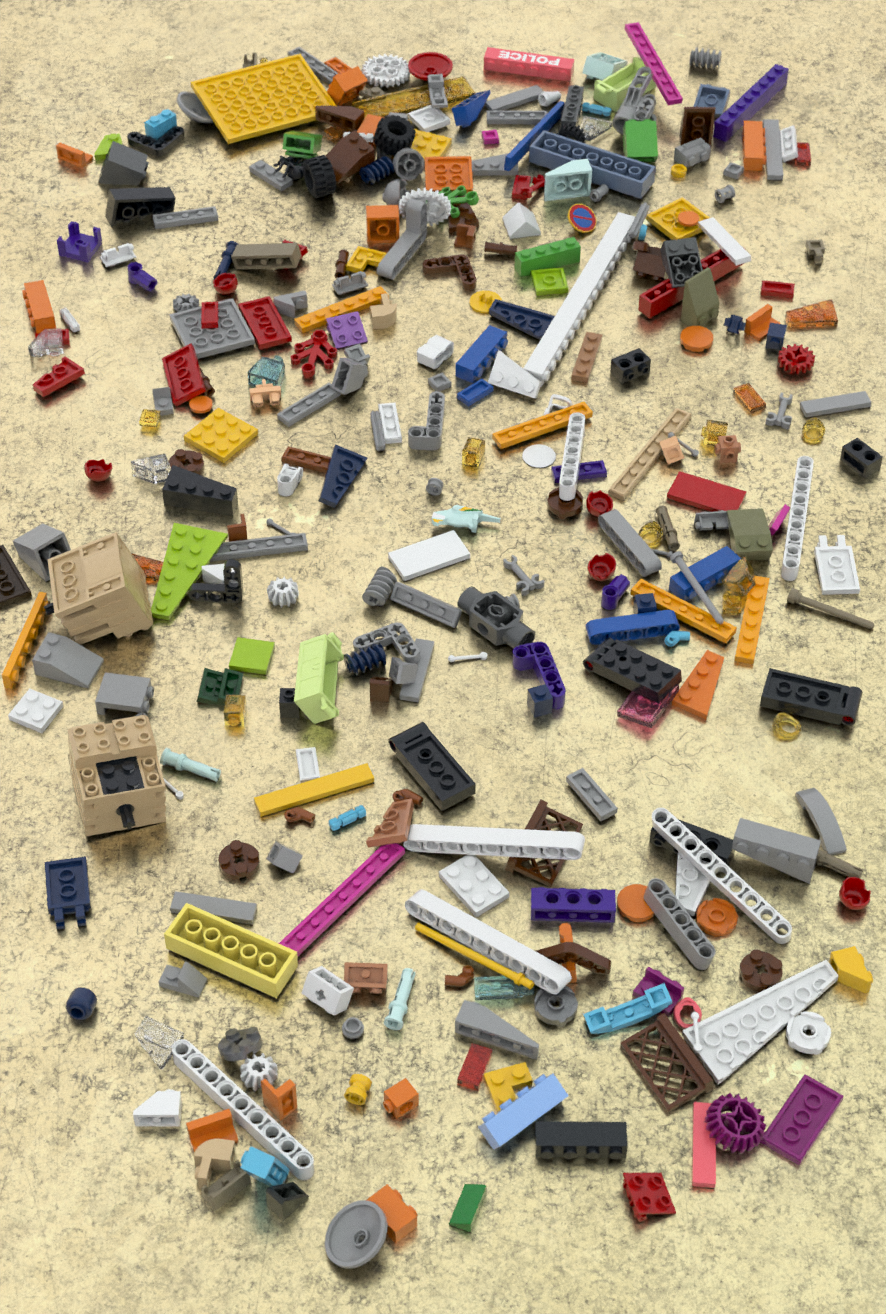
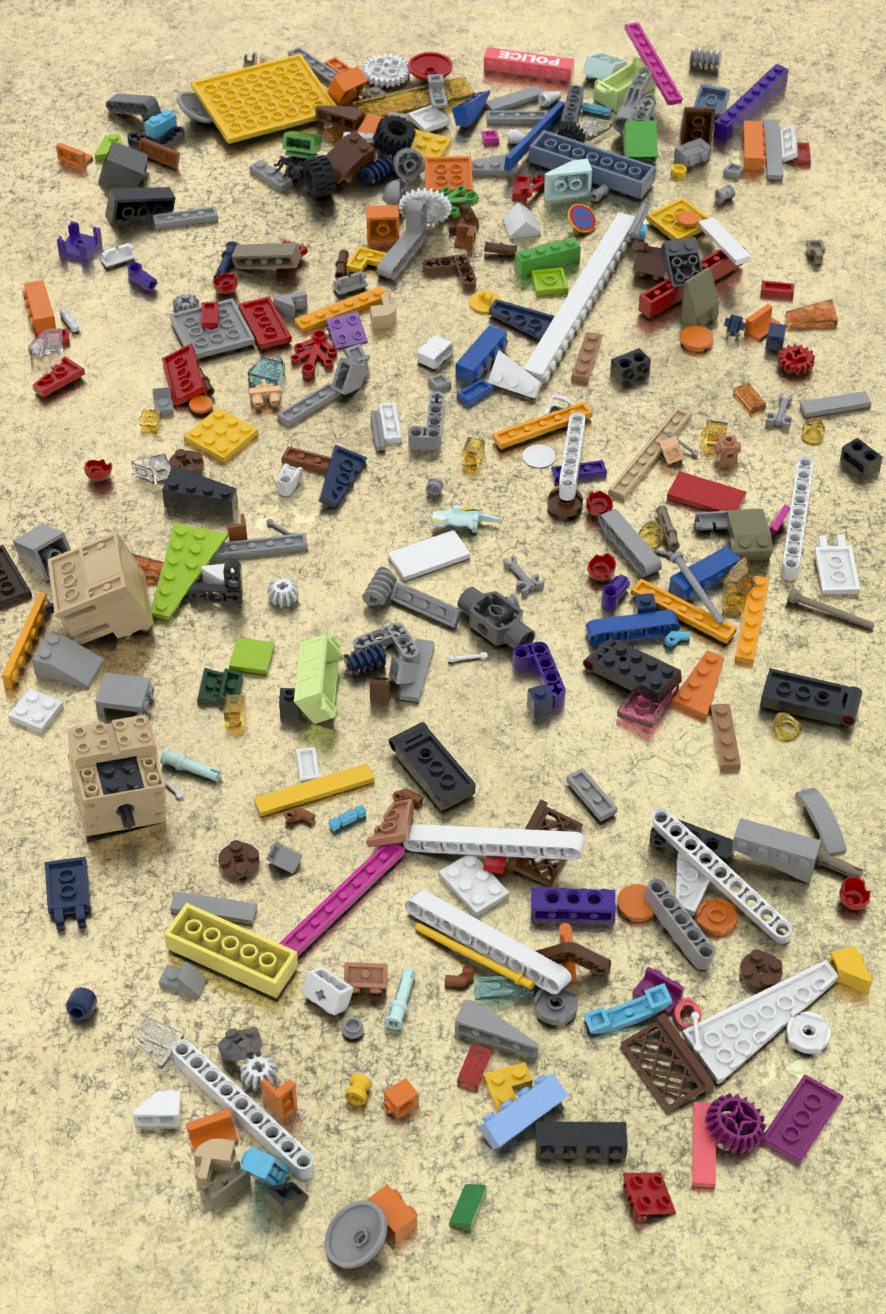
none -> dark grey beam [105,93,161,125]
none -> dark orange tile [139,137,180,169]
none -> red tile [483,856,508,874]
none -> white cone [507,129,526,144]
none -> medium nougat plate [710,704,741,770]

